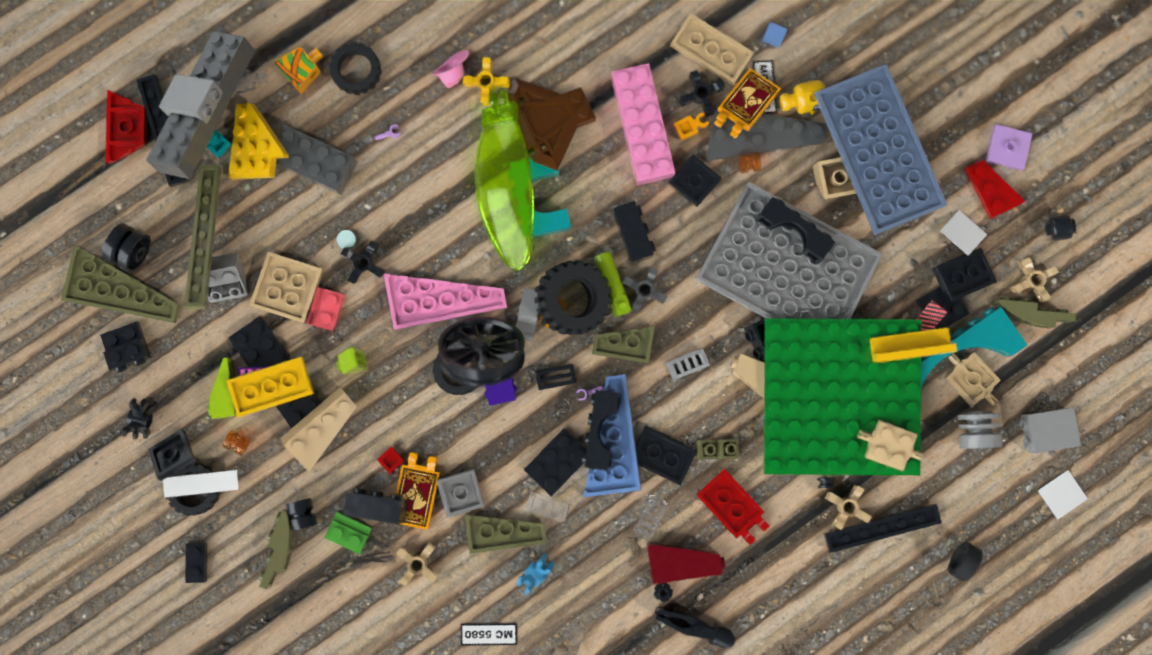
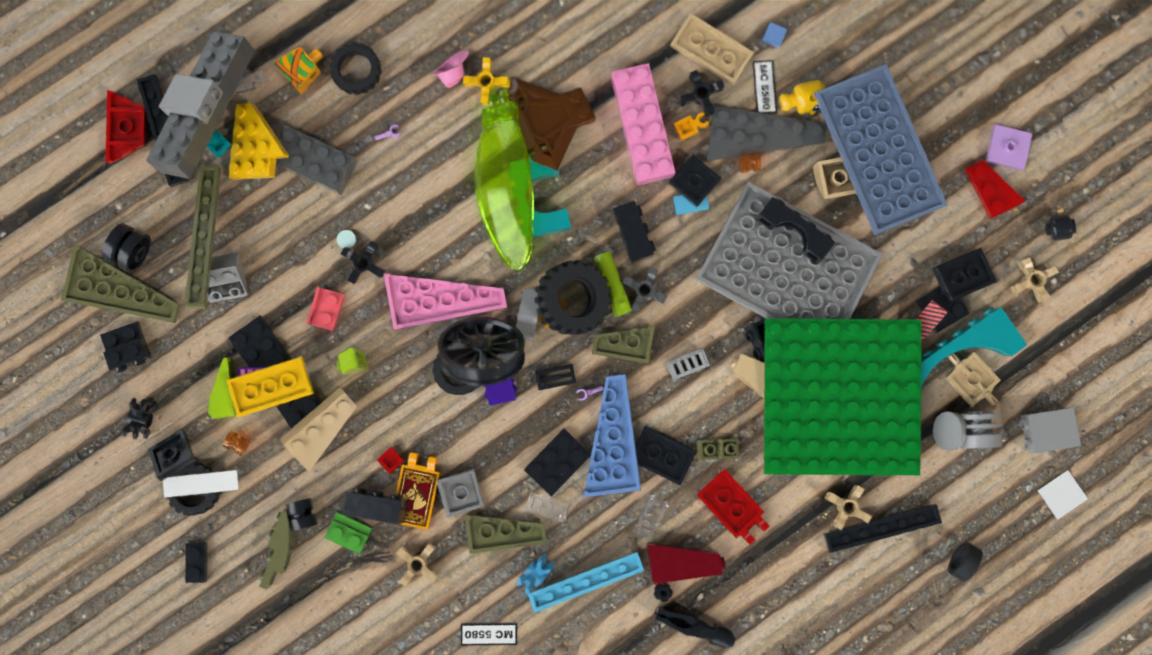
tan plate [249,252,324,324] -> none
black arch [582,390,621,471] -> none
tile [714,68,781,138] -> none
black bush [817,477,836,488] -> none
tan plate [857,420,924,471] -> none
yellow panel [870,328,957,362] -> none
white sticker [940,210,987,256] -> none
olive slope [992,297,1076,329] -> none
none -> medium azure plate [528,552,644,613]
none -> medium azure sticker [673,195,709,215]
none -> light grey tile [933,412,967,451]

